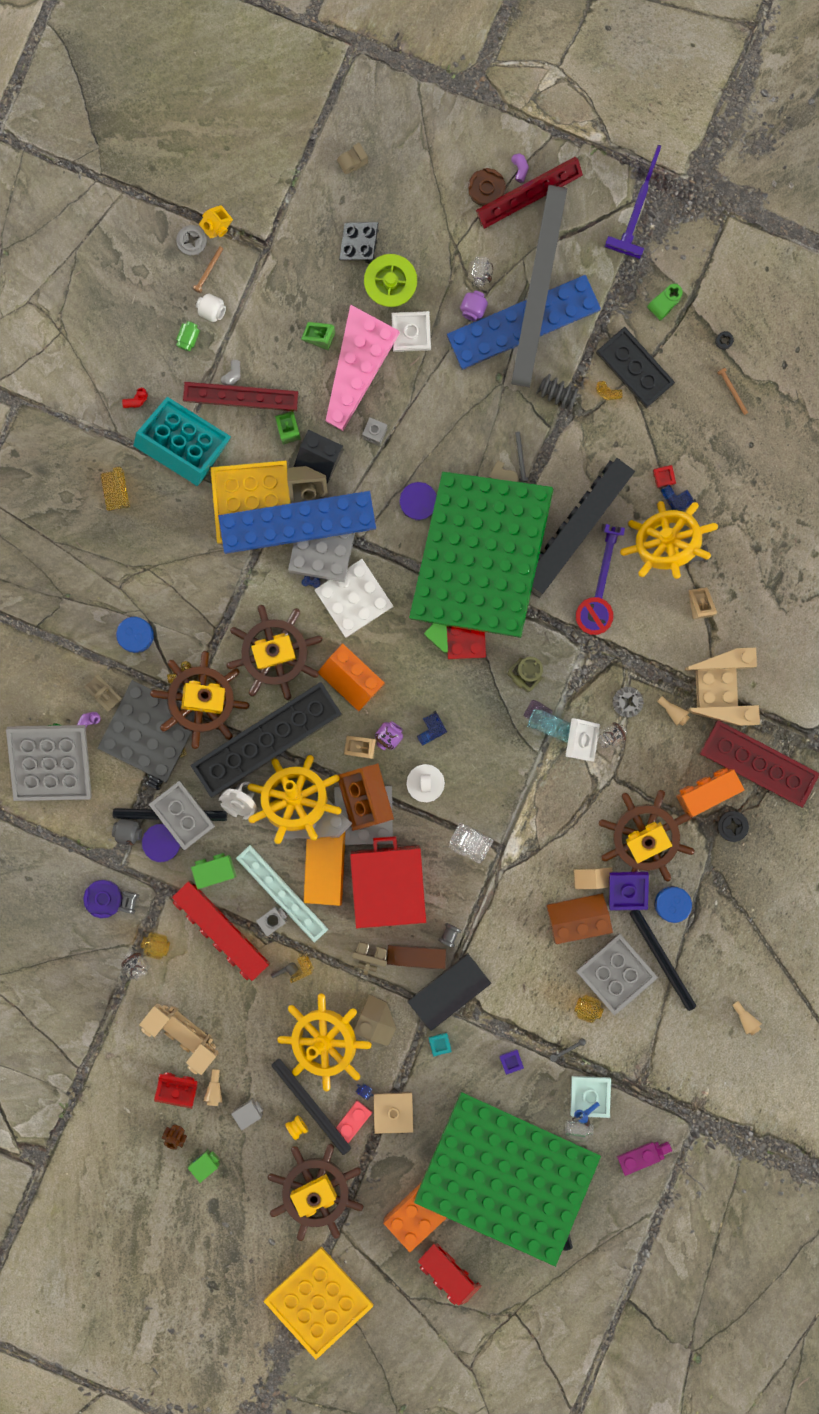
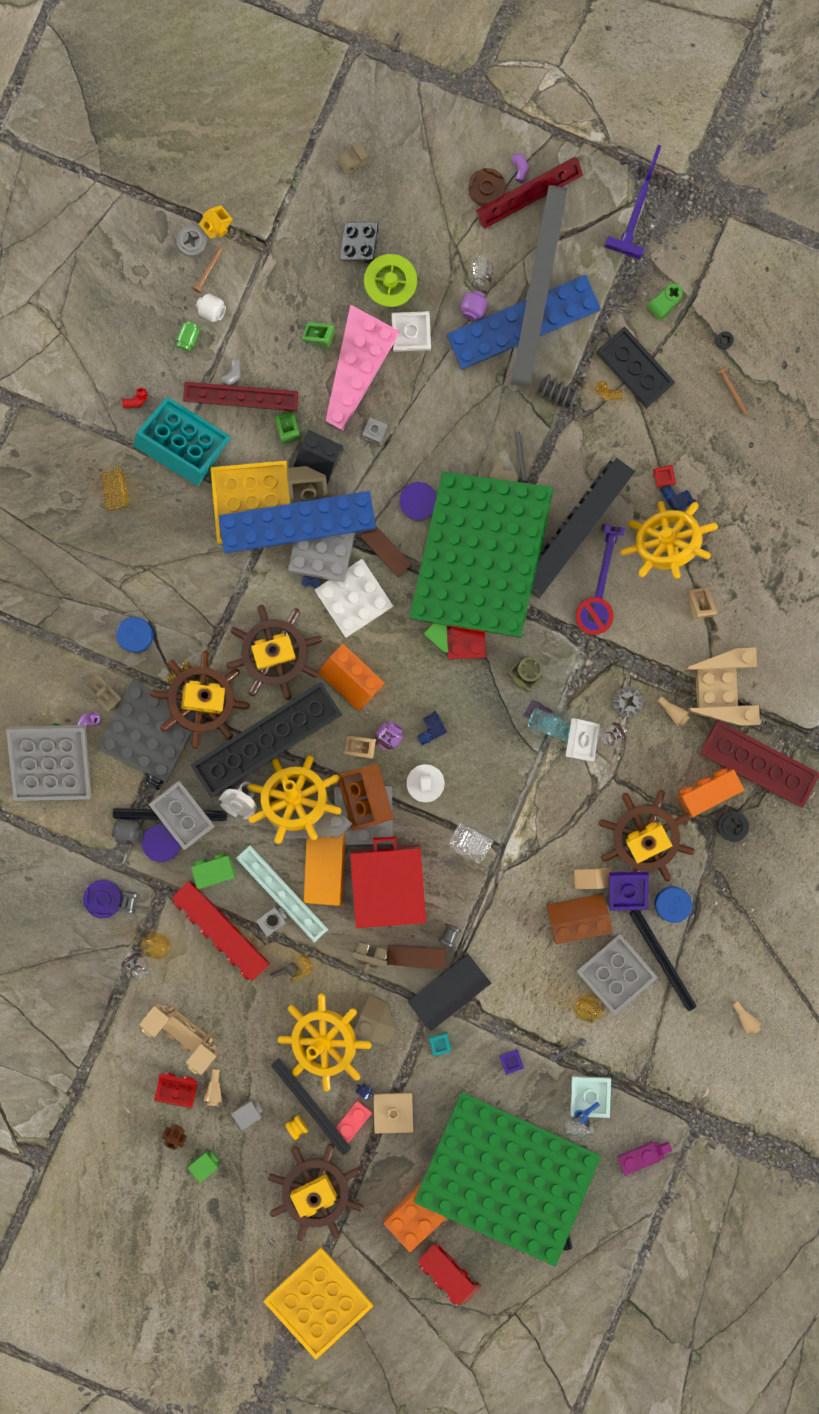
none -> reddish brown tile [359,526,412,577]

